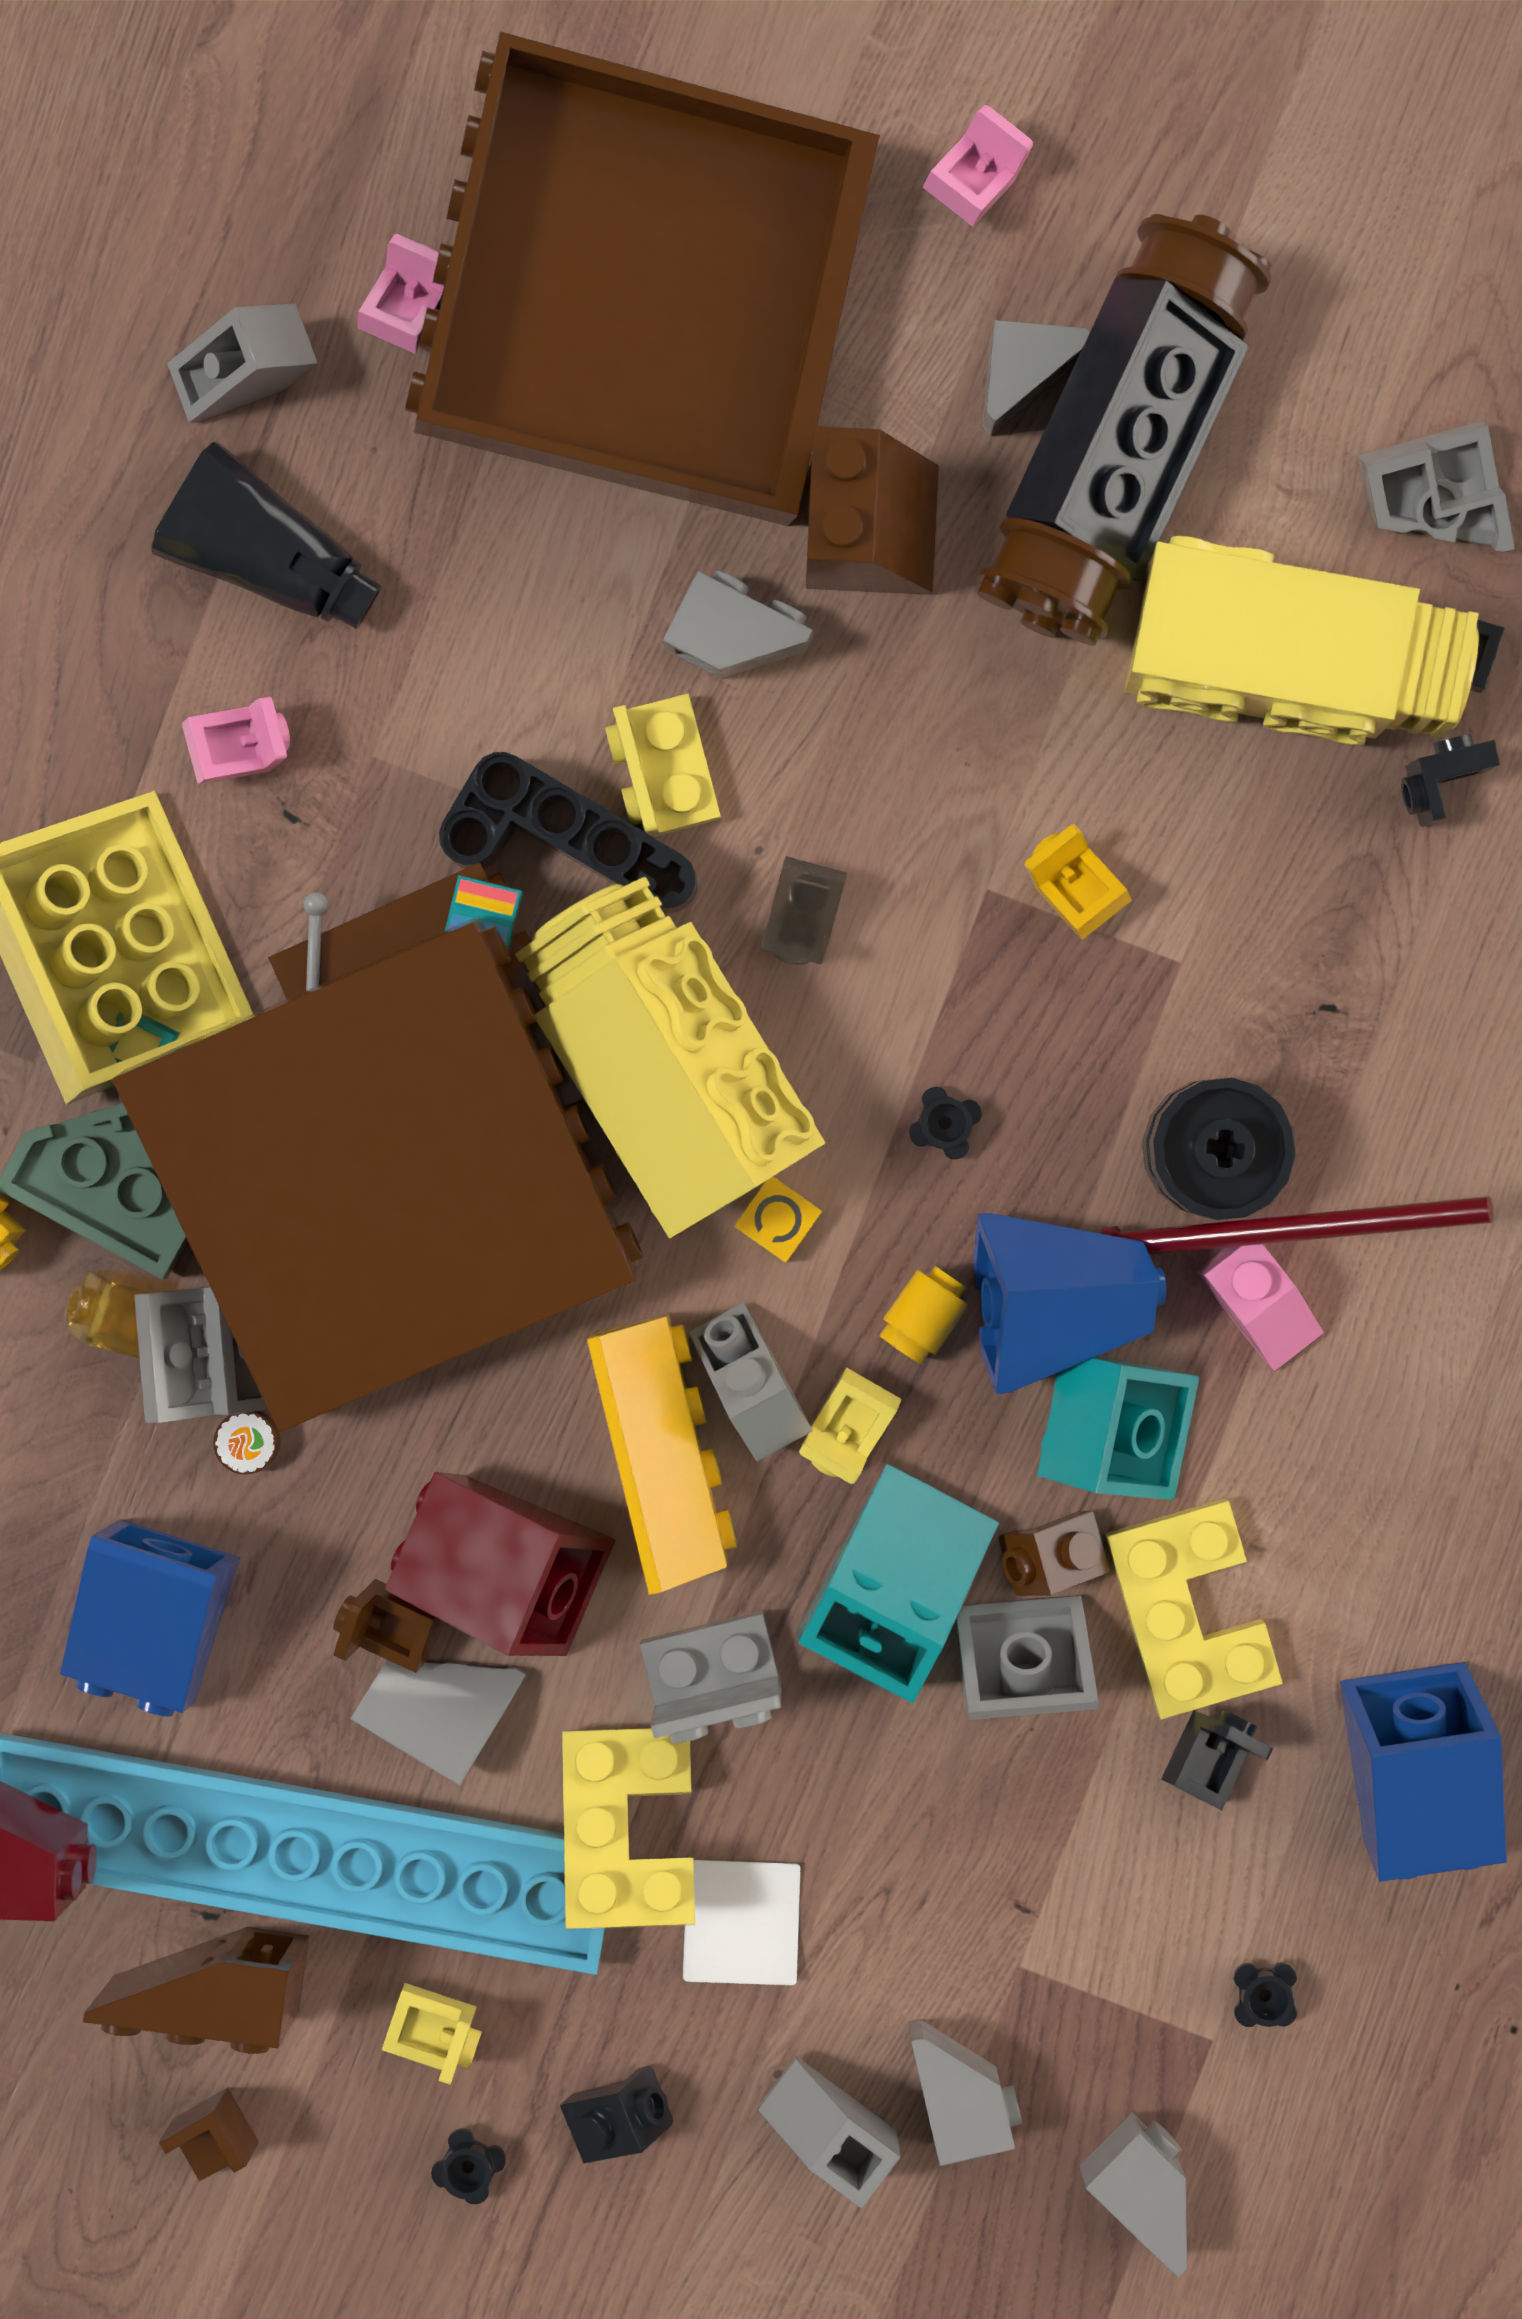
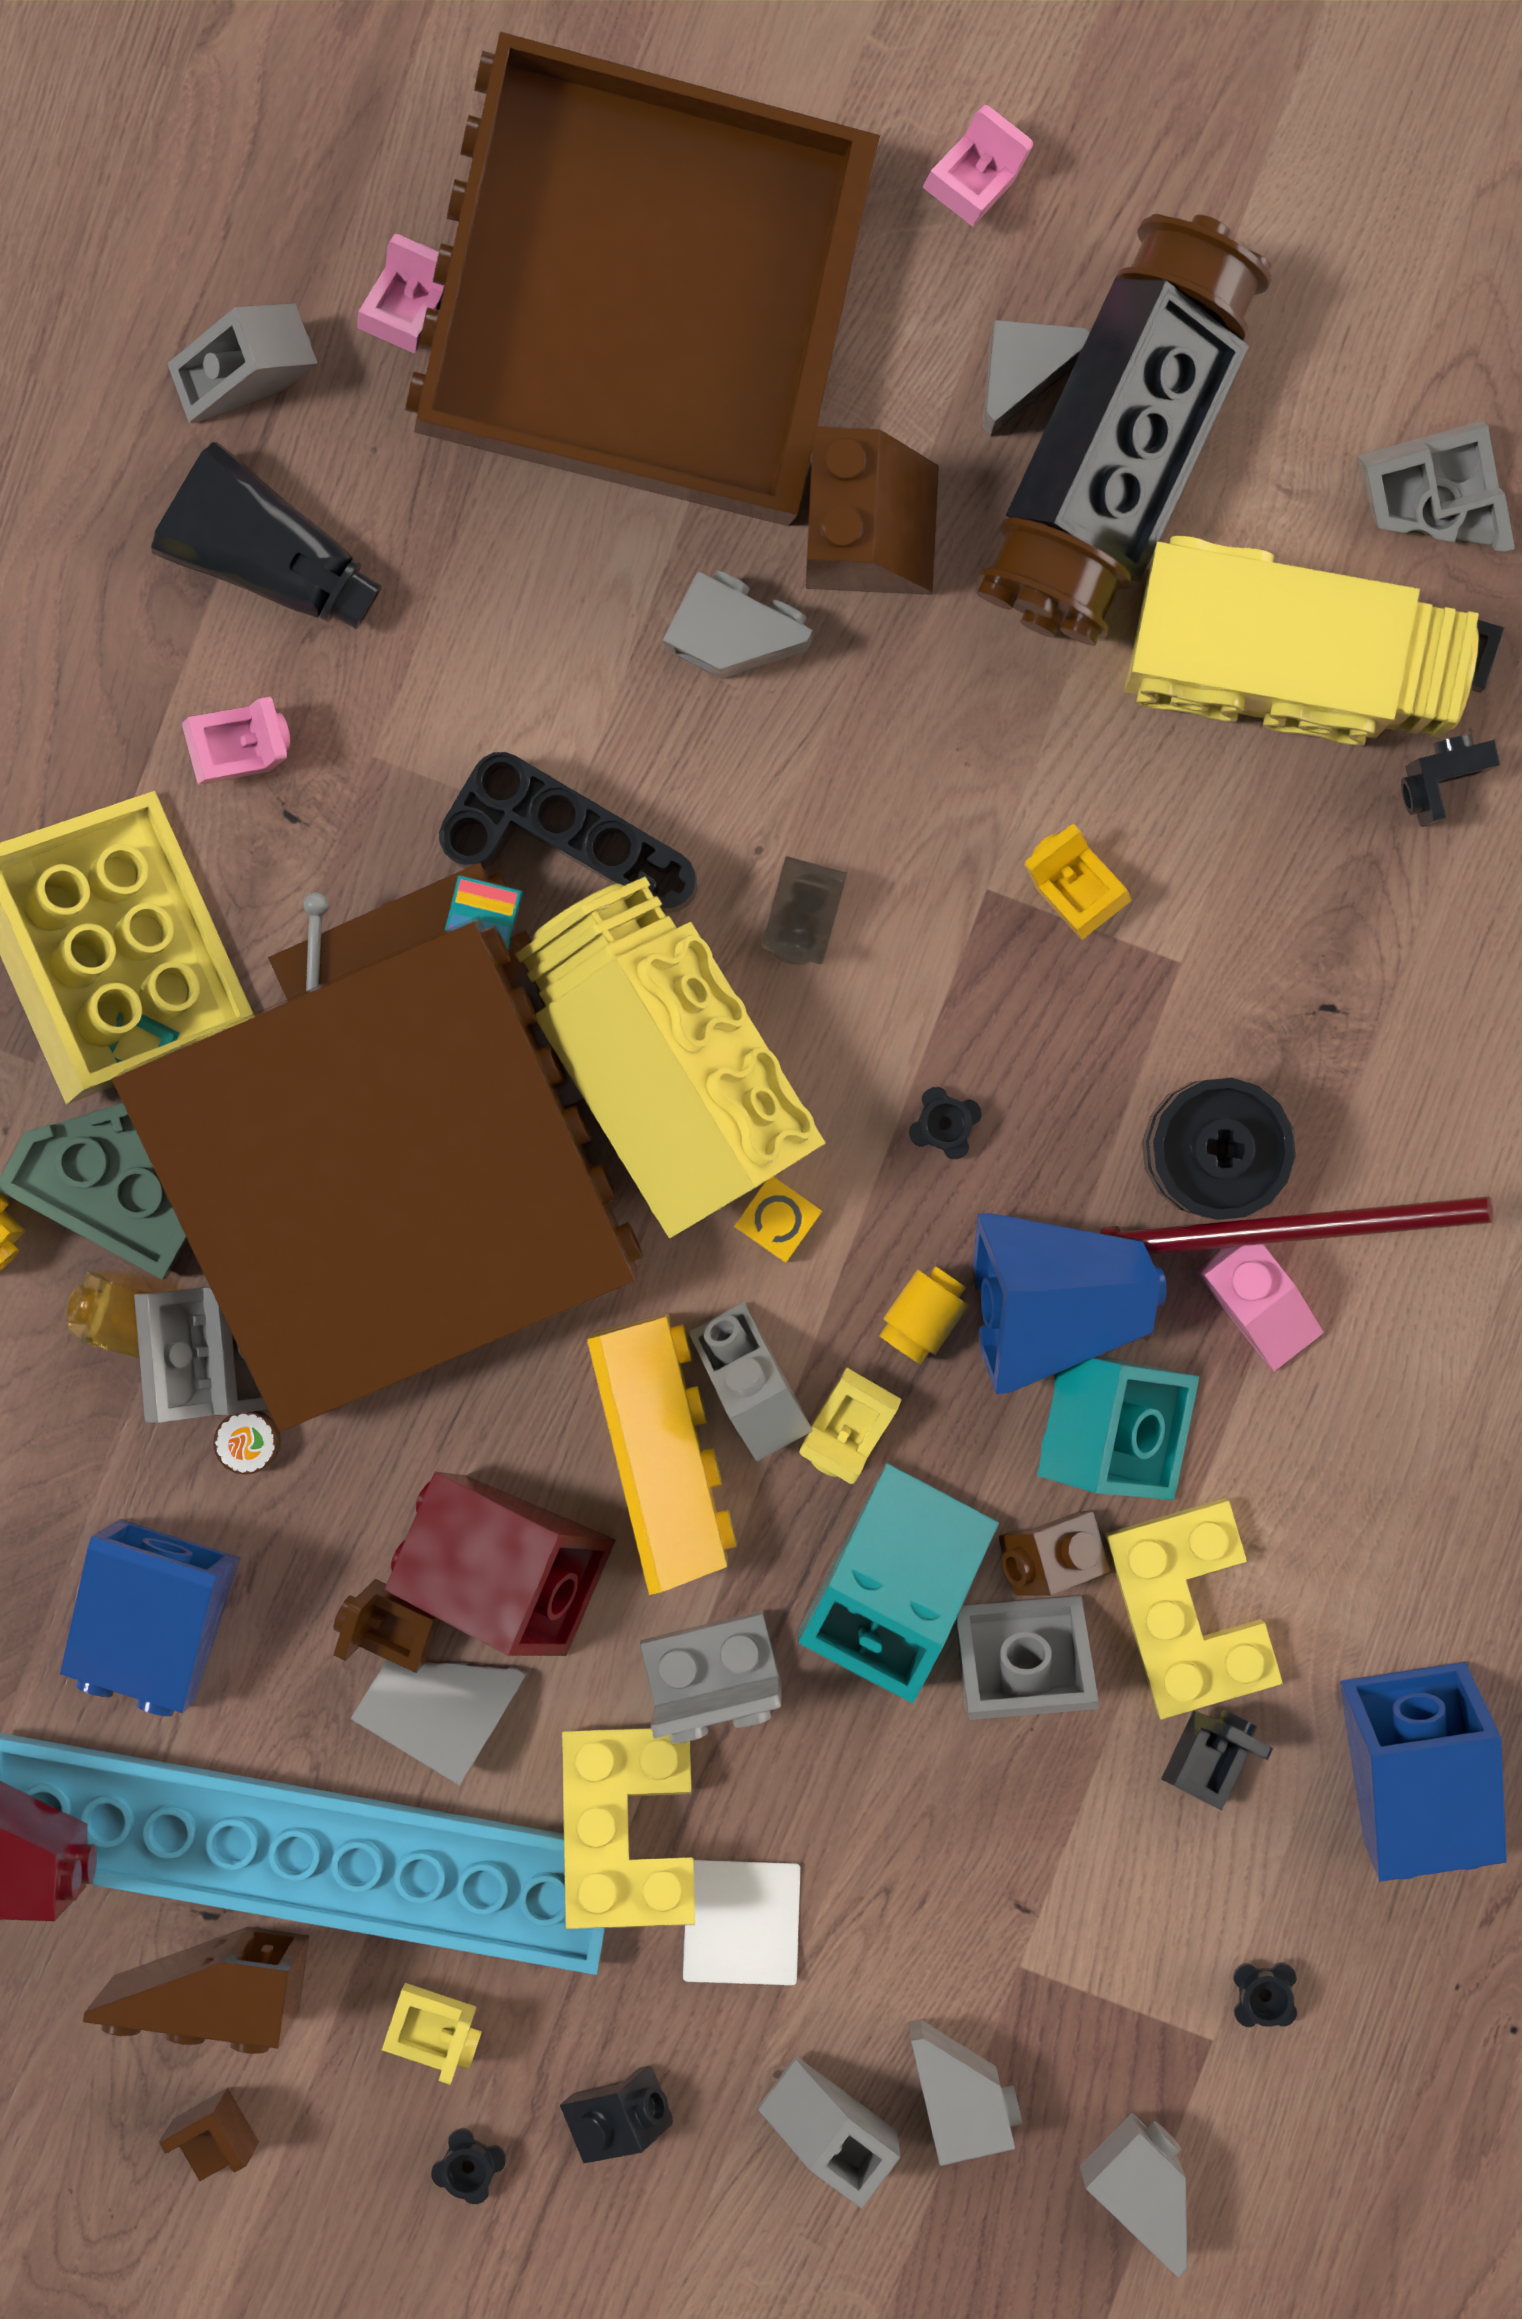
light yellow bracket [605,693,721,837] -> none

